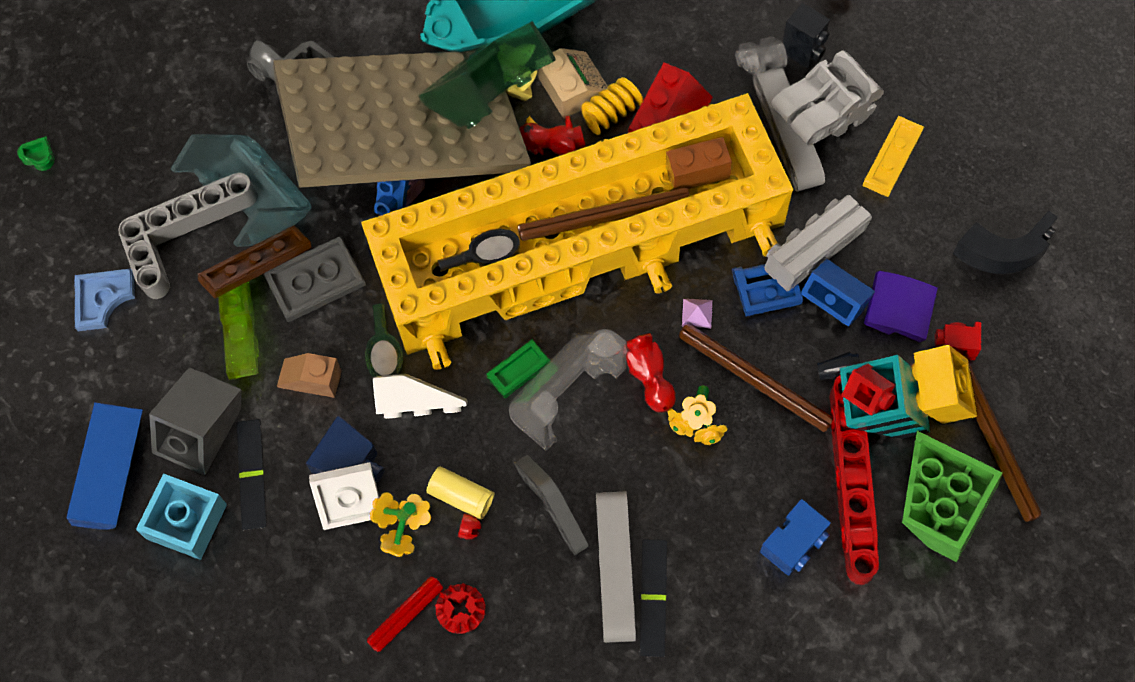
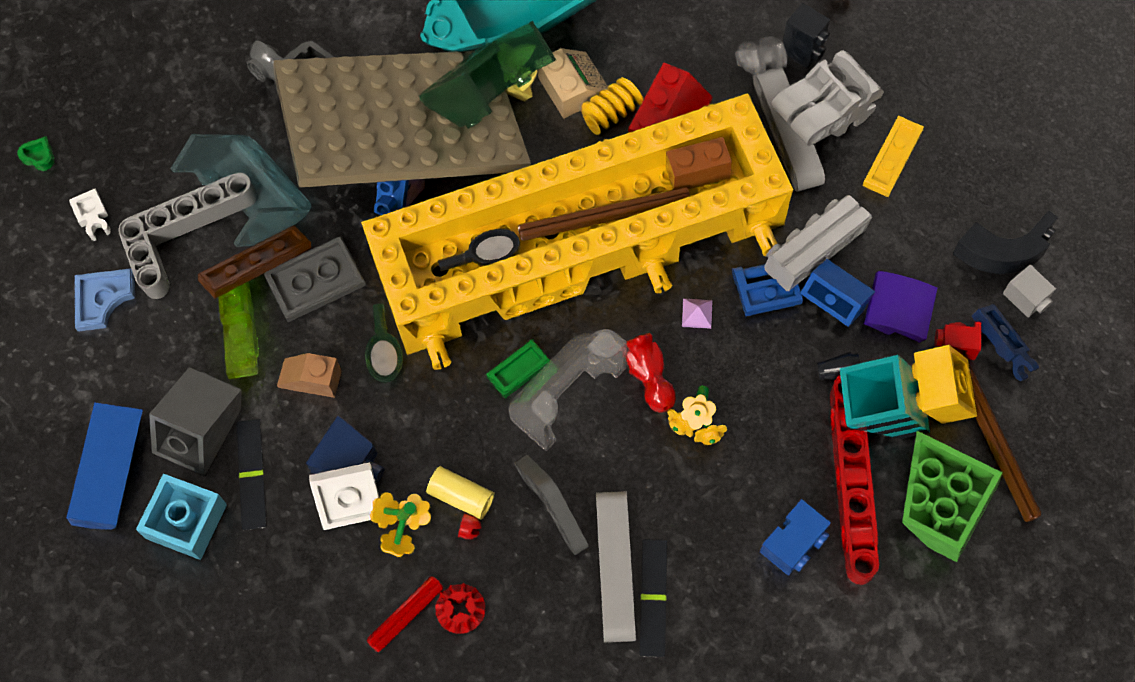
white slope [373,374,468,418] -> none
red animal [519,115,586,156] -> none
reddish brown axle [679,324,833,432] -> none
red brick [841,364,896,416] -> none
none -> white plate [69,189,111,241]
none -> dark blue plate [971,304,1039,381]
none -> light grey brick [1003,264,1056,318]

